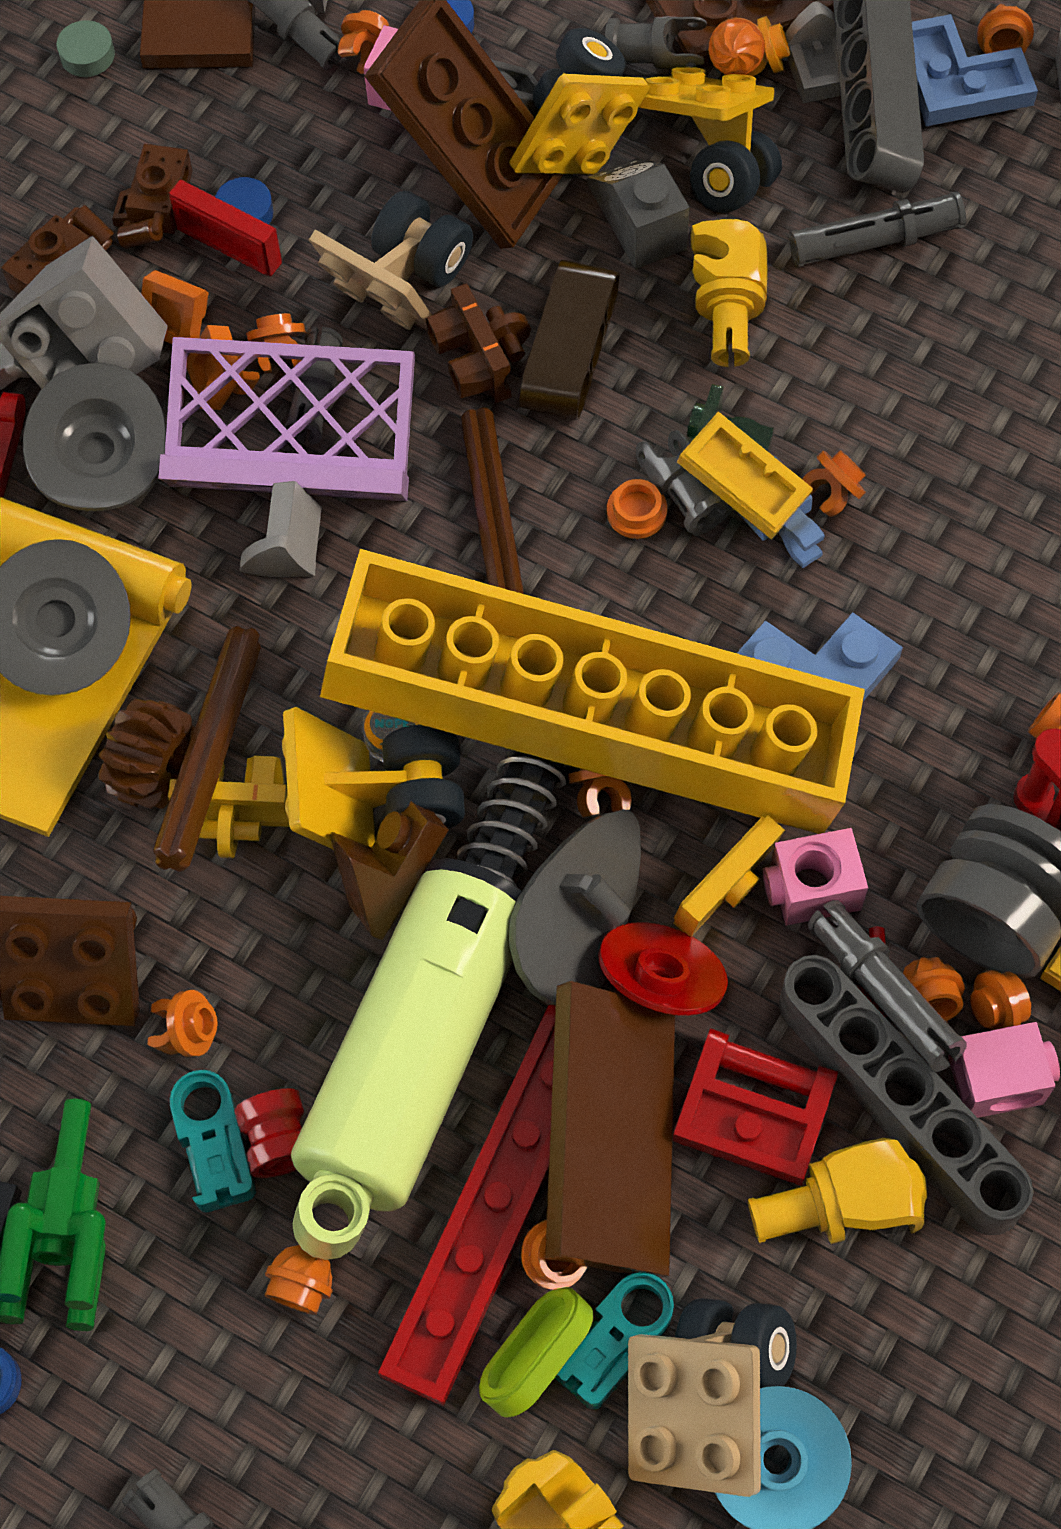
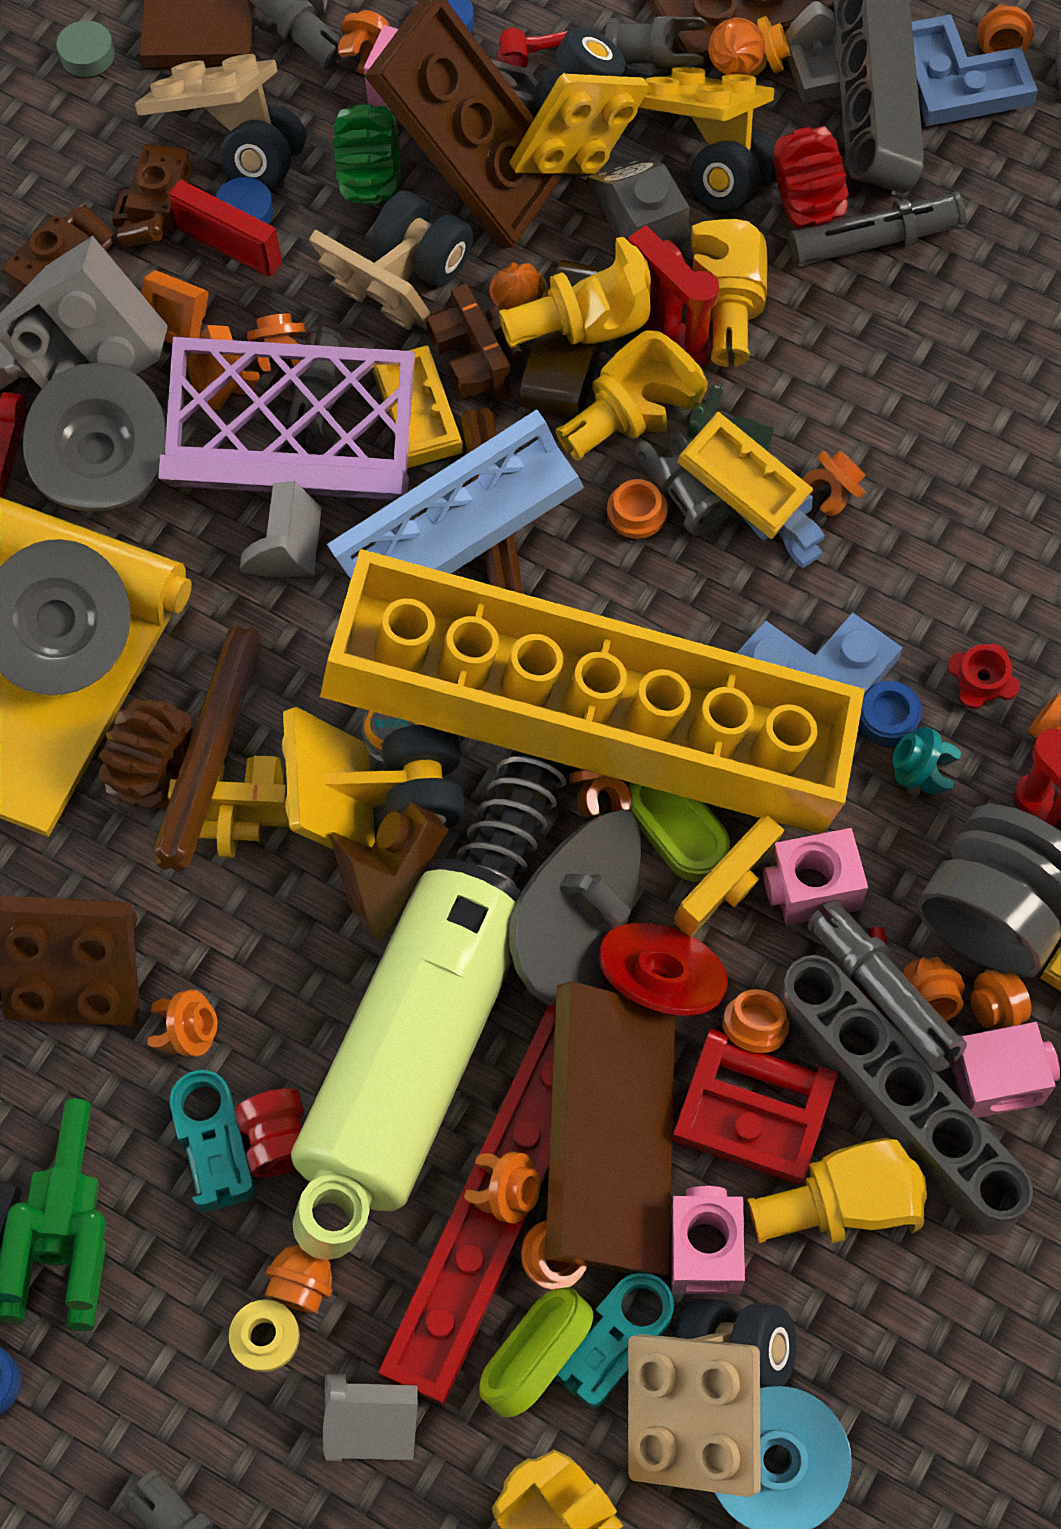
none -> tan plate [135,54,307,190]
none -> light yellow plate [229,1300,300,1372]
none -> light grey tile [323,1373,418,1462]
none -> light blue fence [327,409,584,579]
none -> green gear [332,104,402,205]
none -> yellow plate [373,345,463,469]
none -> orange plate [464,1152,541,1223]
none -> orange plate [490,262,548,310]
none -> red hand [496,27,568,68]
none -> yellow piece [499,237,651,348]
none -> yellow piece [555,330,708,461]
none -> red plate [628,225,719,367]
none -> lime tile [628,783,730,882]
none -> bright pink brick [671,1186,745,1295]
none -> orange plate [722,989,790,1053]
none -> red gear [773,126,849,229]
none -> blue tile [858,681,922,747]
none -> teal plate [892,727,961,795]
none -> red plate [947,644,1020,709]

